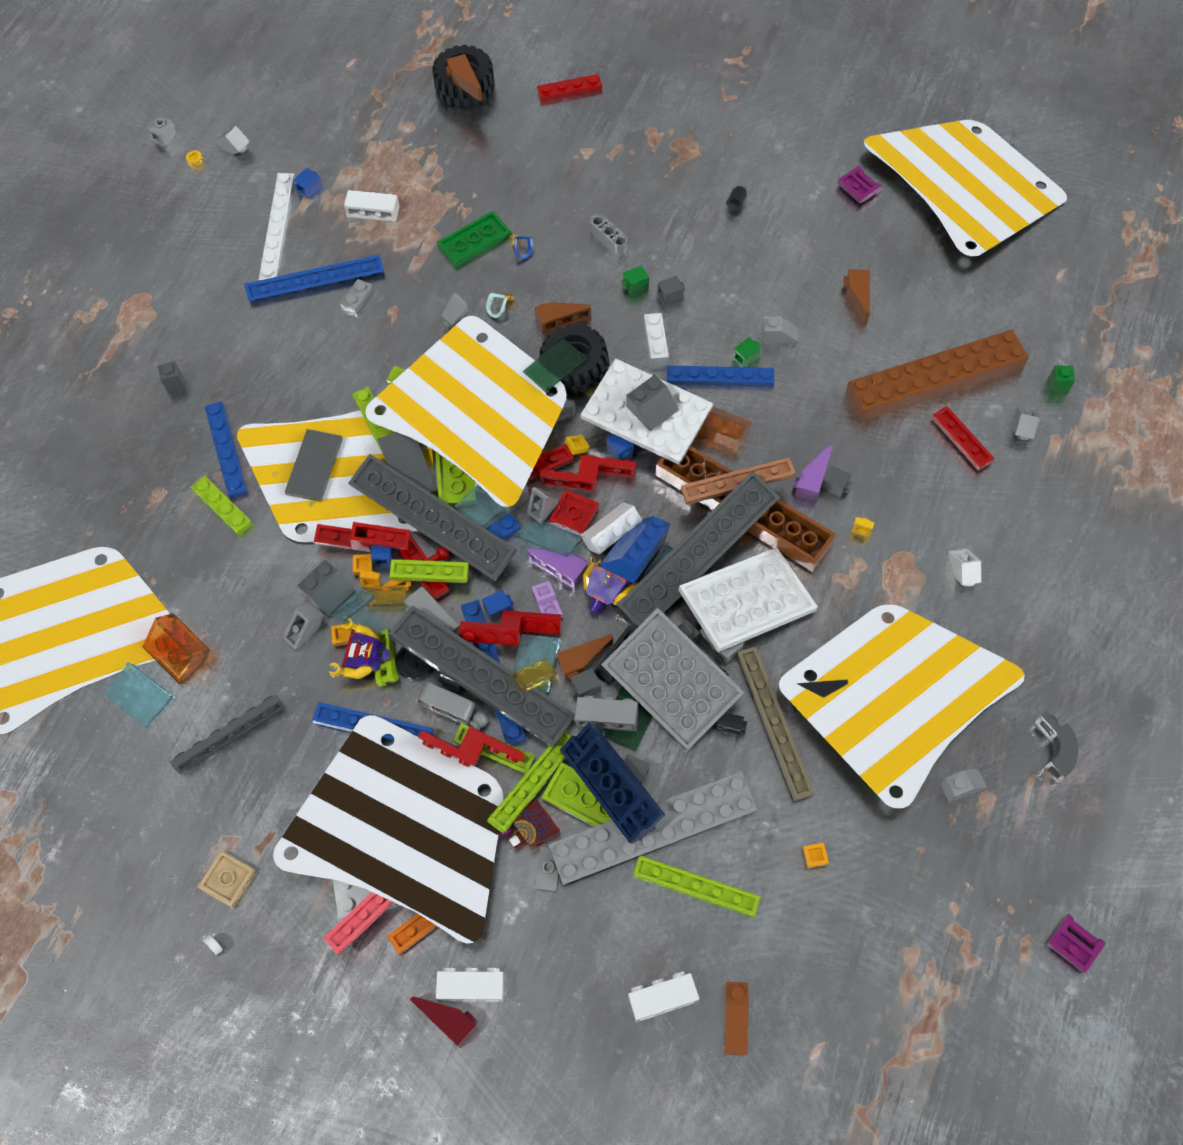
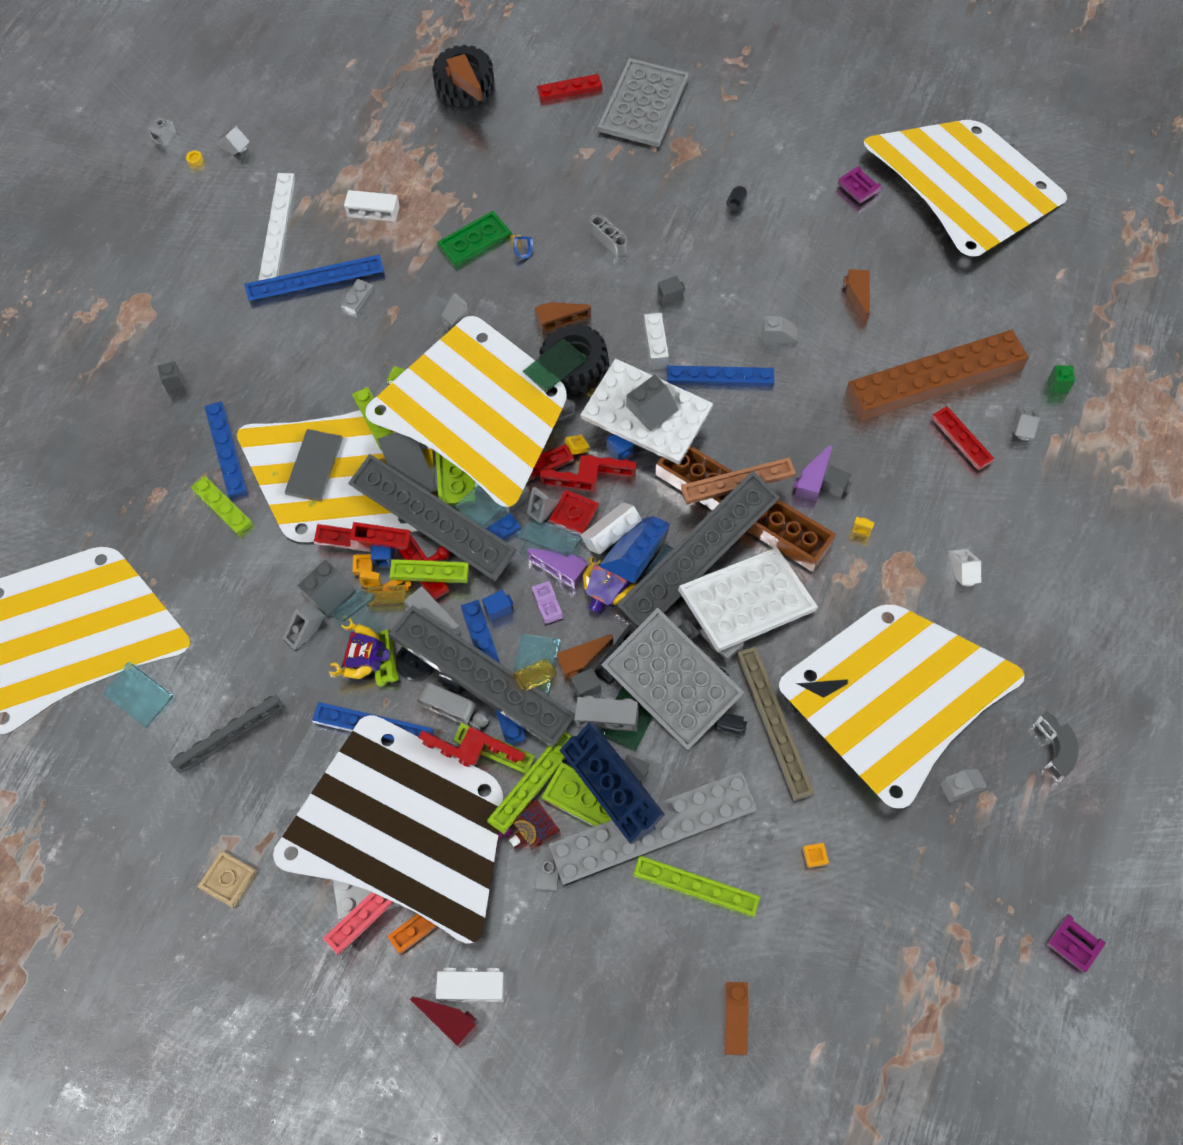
clear orange slope [142,613,210,685] -> none
white tile [203,935,223,956] -> none
blue brick [293,168,322,199] -> none
light orange plate [331,623,352,647] -> none
red bracket [459,610,561,646] -> none
light aqua piece [486,293,514,318] -> none
green brick [621,265,649,295] -> none
white brick [628,971,699,1023] -> none
clear orange slope [696,407,752,452] -> none
green brick [732,337,762,367] -> none
none -> light grey plate [598,58,689,147]

